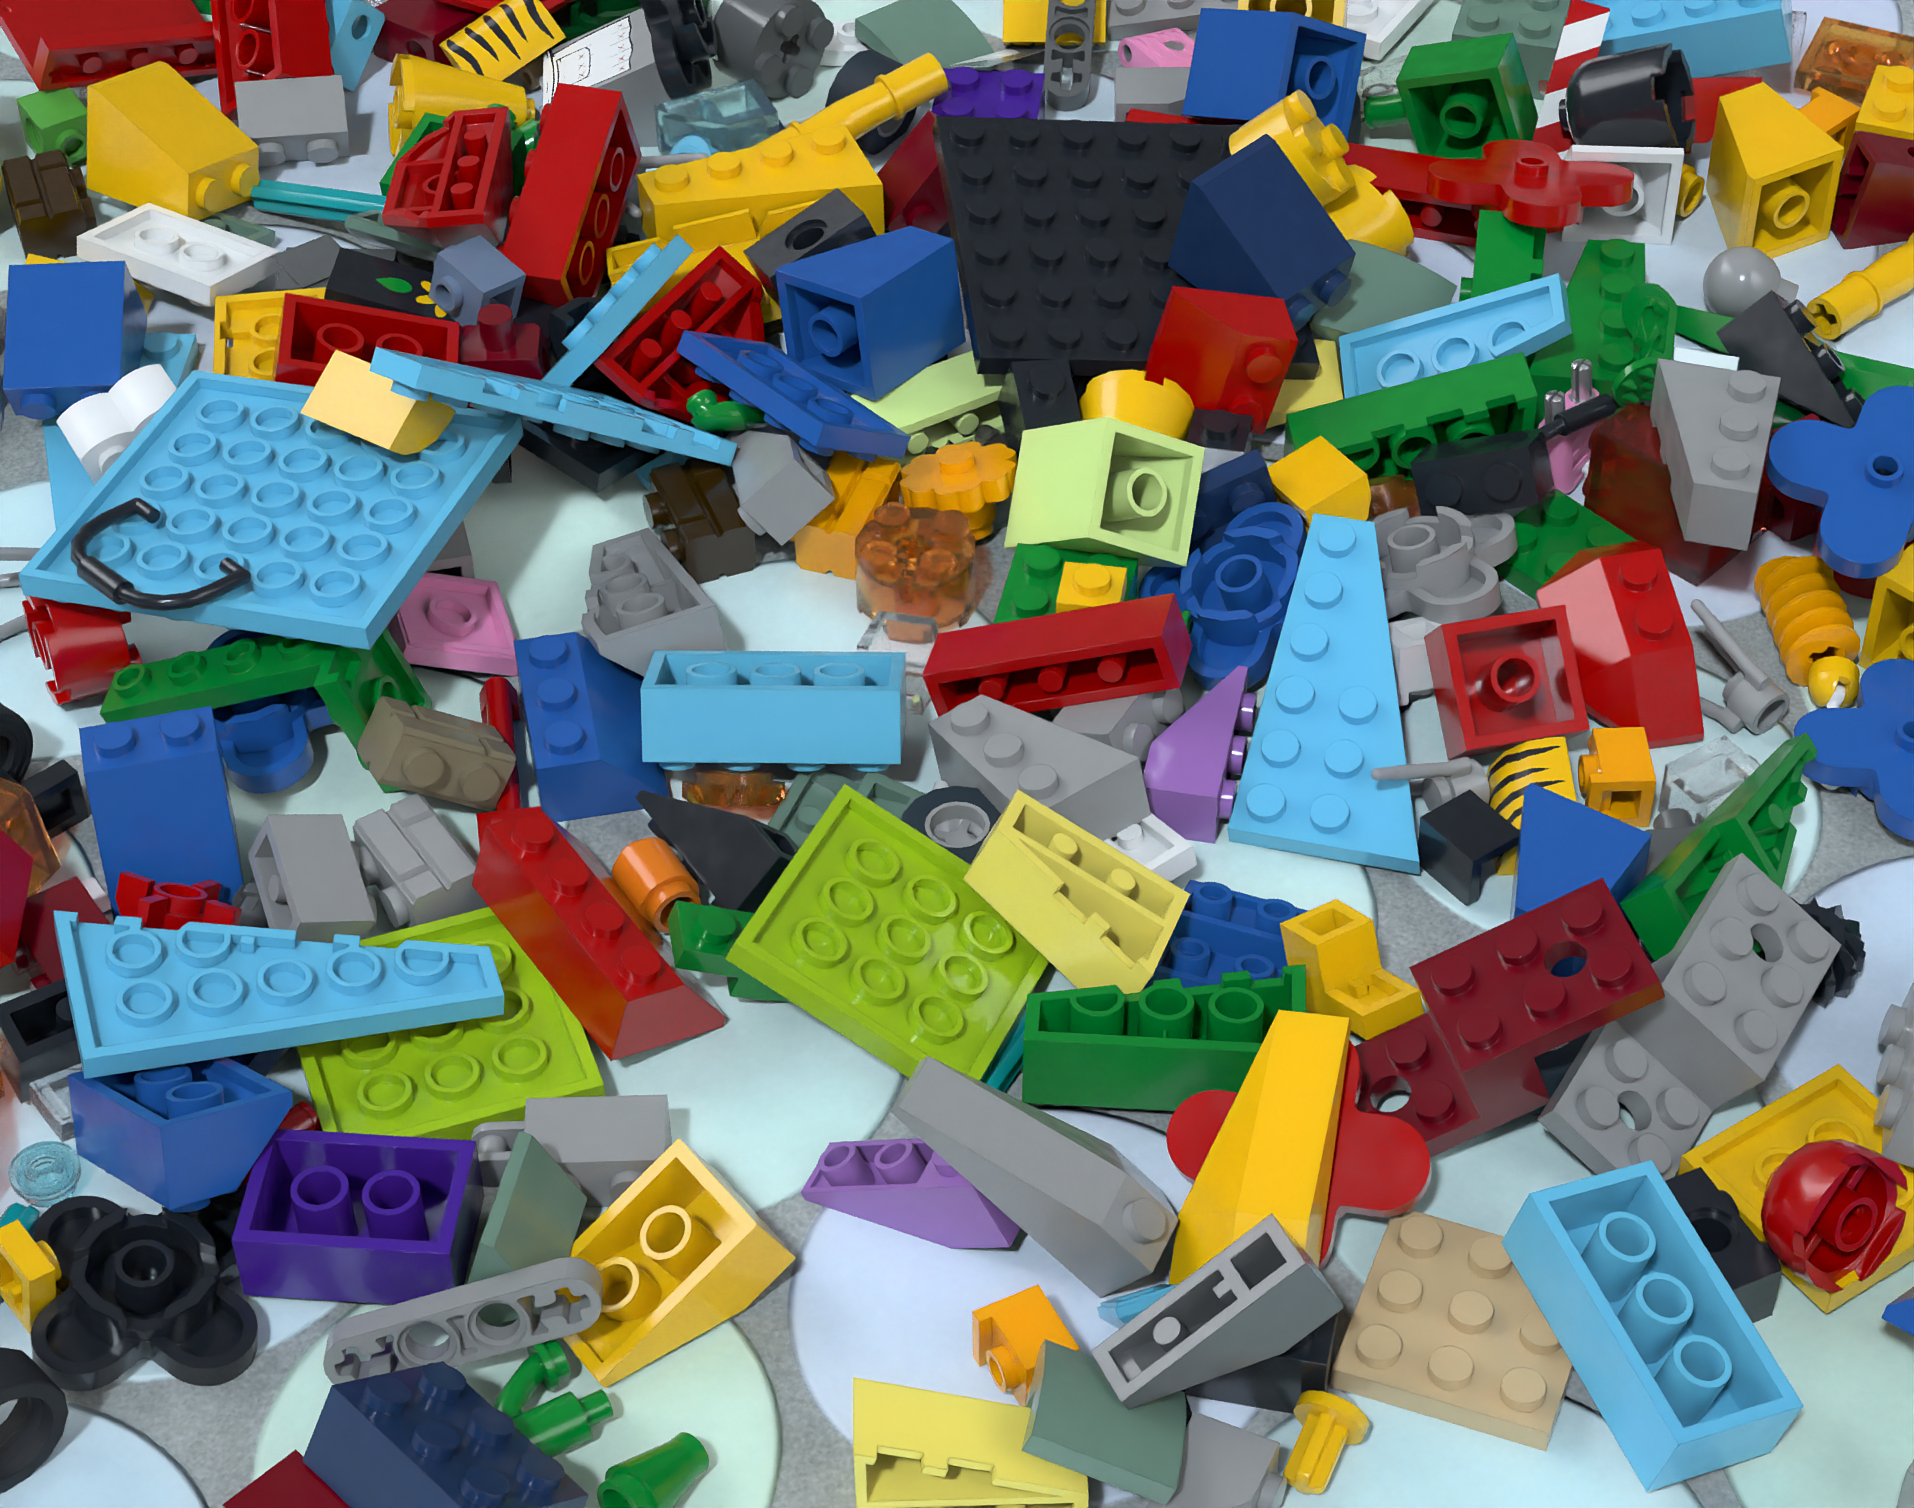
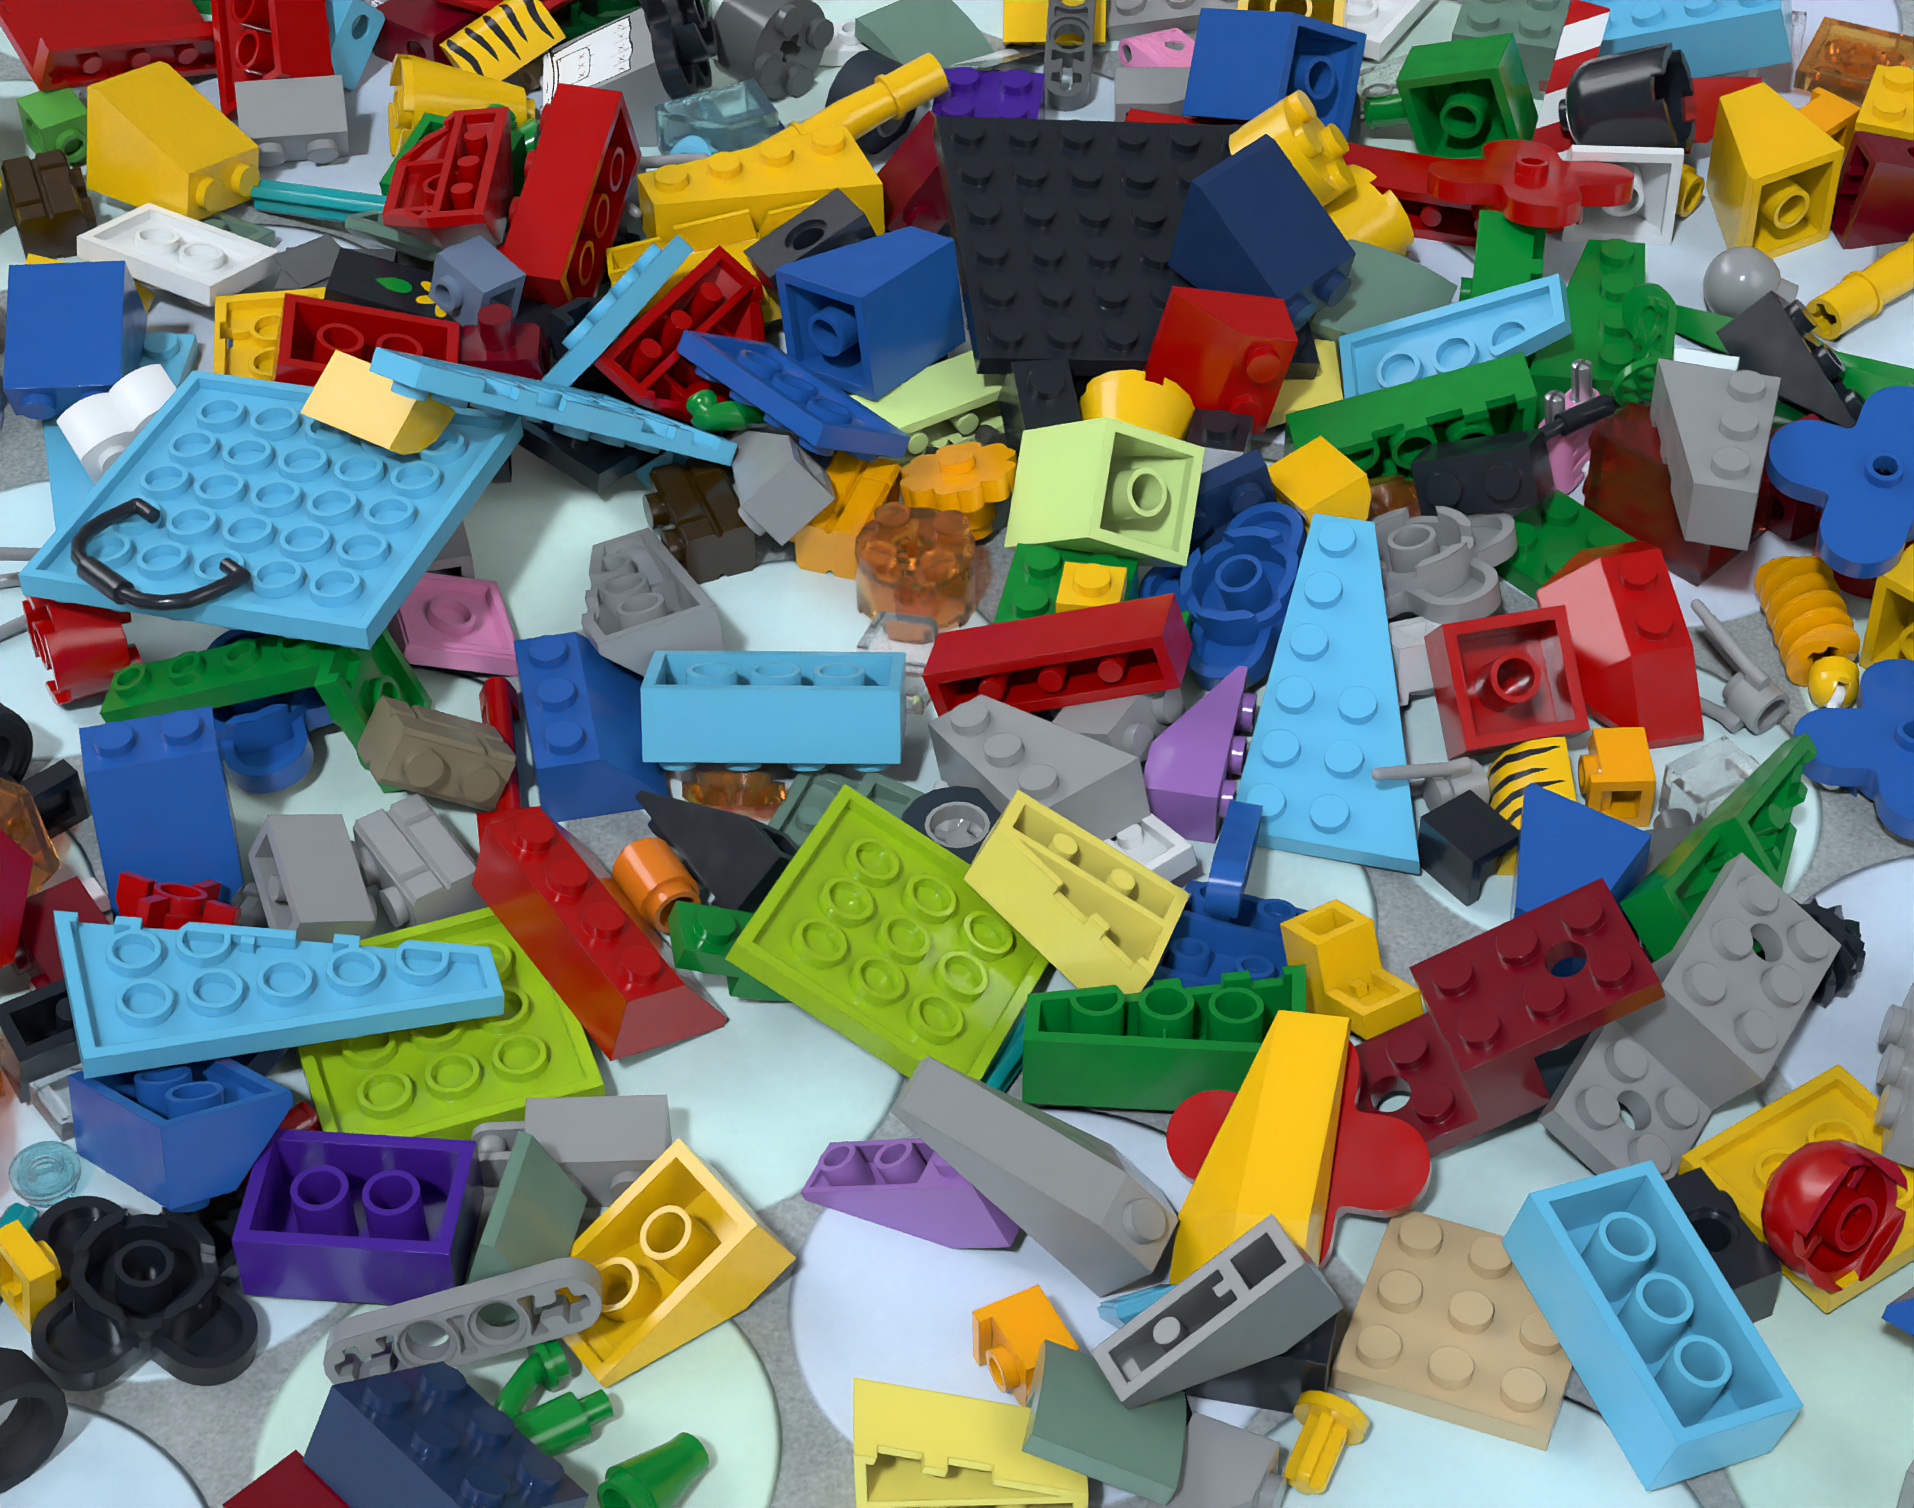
none -> blue beam [1204,800,1263,918]

